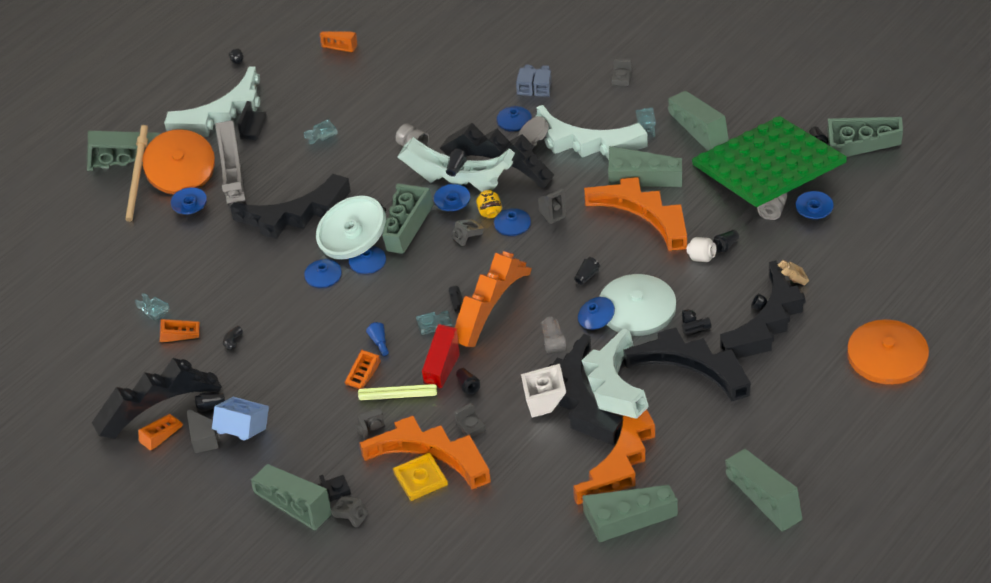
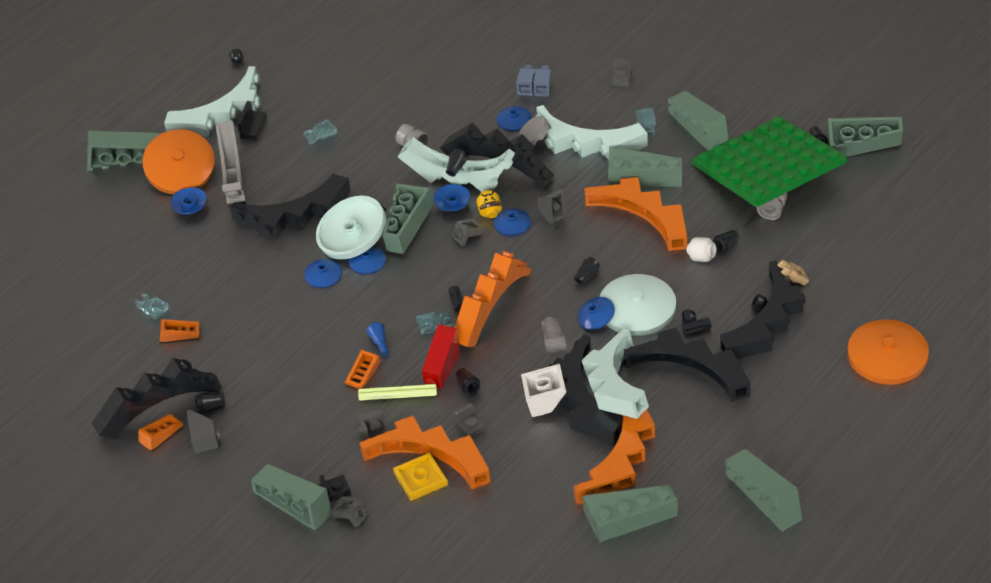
tan bar [125,125,148,221] -> none
light blue container [212,397,269,441] -> none
black arm [223,326,243,350] -> none
orange slope [320,32,357,53] -> none
blue dish [796,191,833,219] -> none

